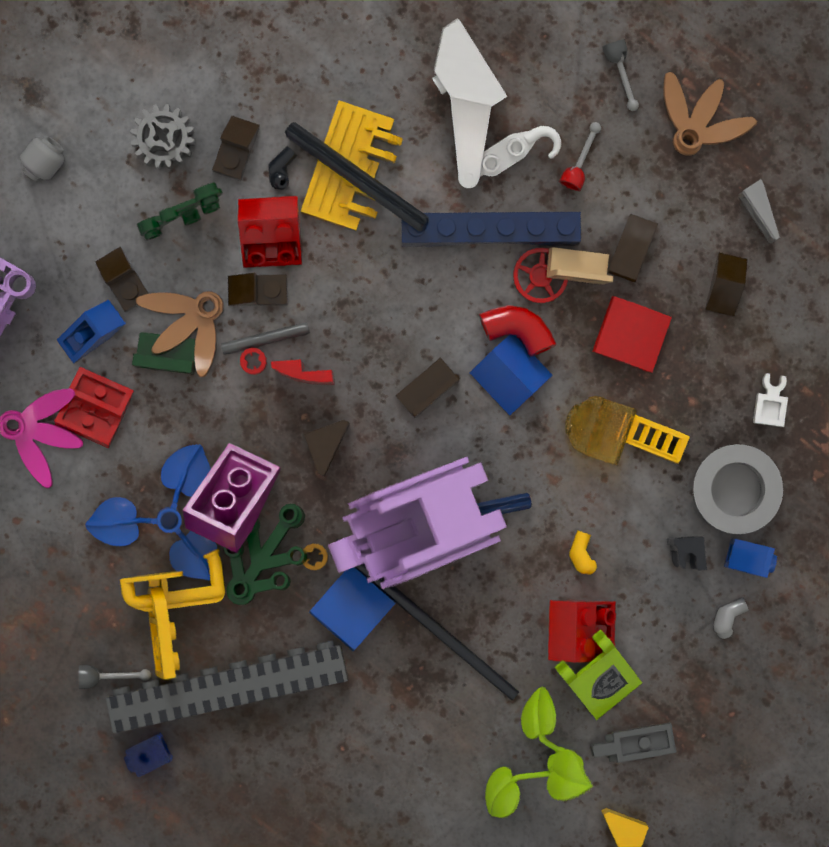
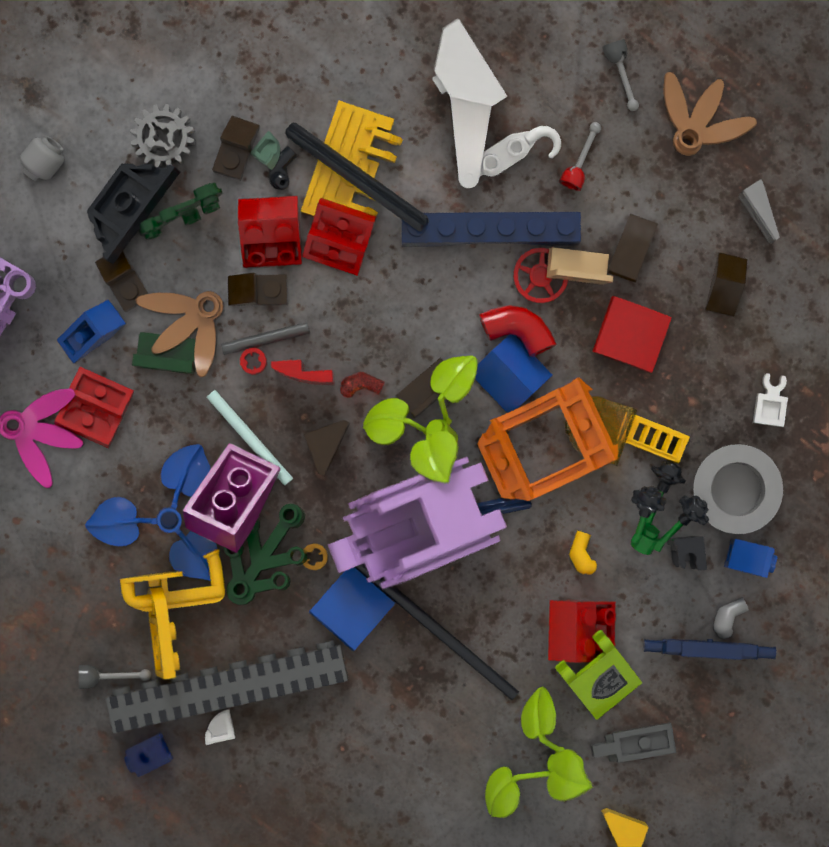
none -> black wing [87,163,181,264]
none -> white tile [205,709,236,745]
none -> light aqua bar [206,390,293,486]
none -> sand green tile [250,131,280,170]
none -> red slope [302,198,376,276]
none -> clear red arm [340,372,385,398]
none -> lime plant [363,355,478,483]
none -> orange wedge [477,378,618,502]
none -> black plant [631,461,709,555]
none -> dark blue piece [643,638,776,660]

